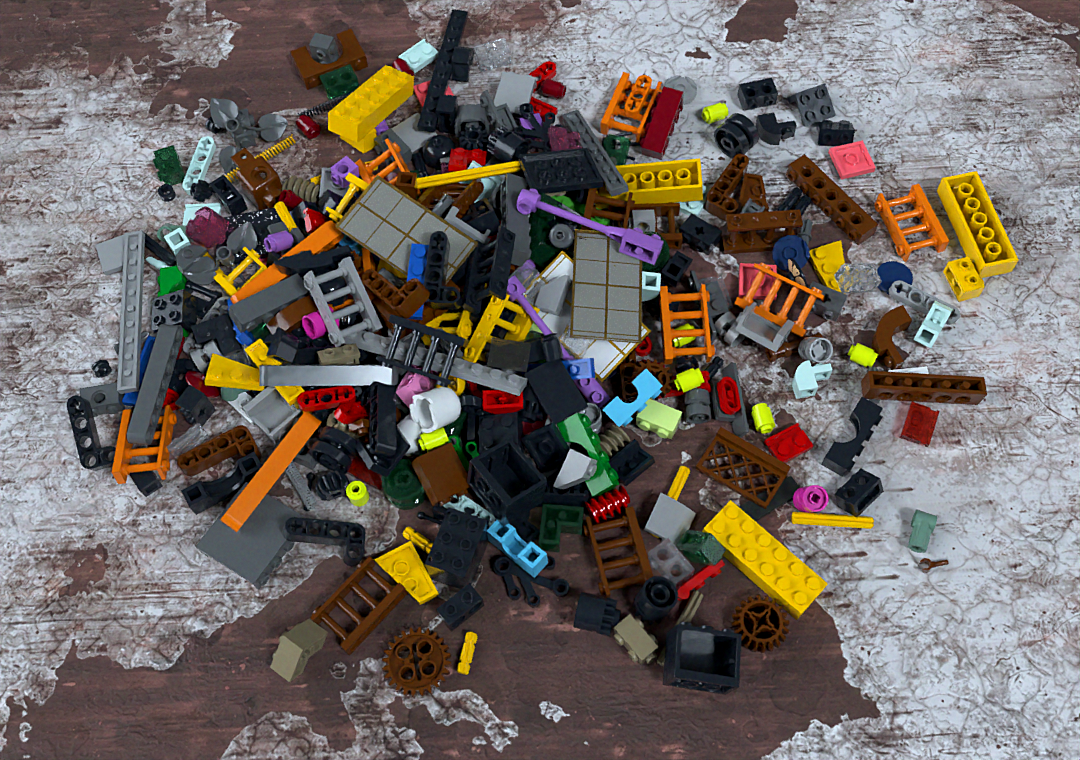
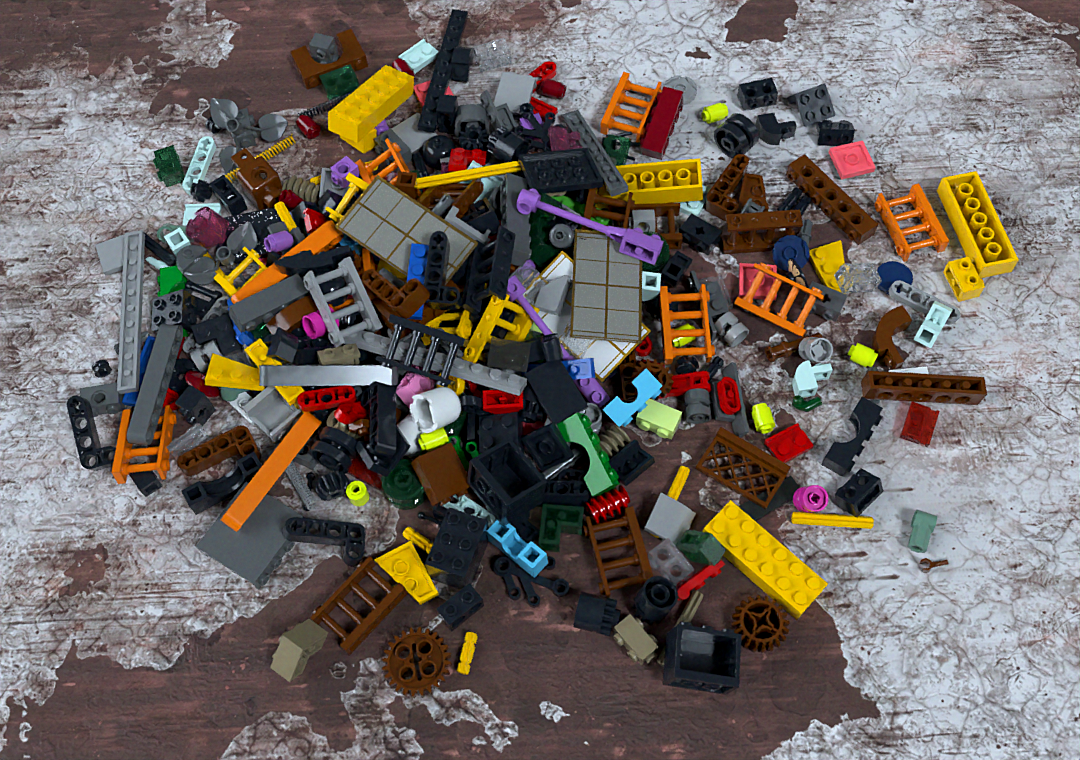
black bush [158,184,176,202] -> none
light grey slope [553,449,597,490] -> none
orange beam [625,75,652,118] -> none
neon yellow brick [674,368,704,393] -> none
light grey panel [735,302,795,352] -> none
none -> dark green arm [792,395,822,412]

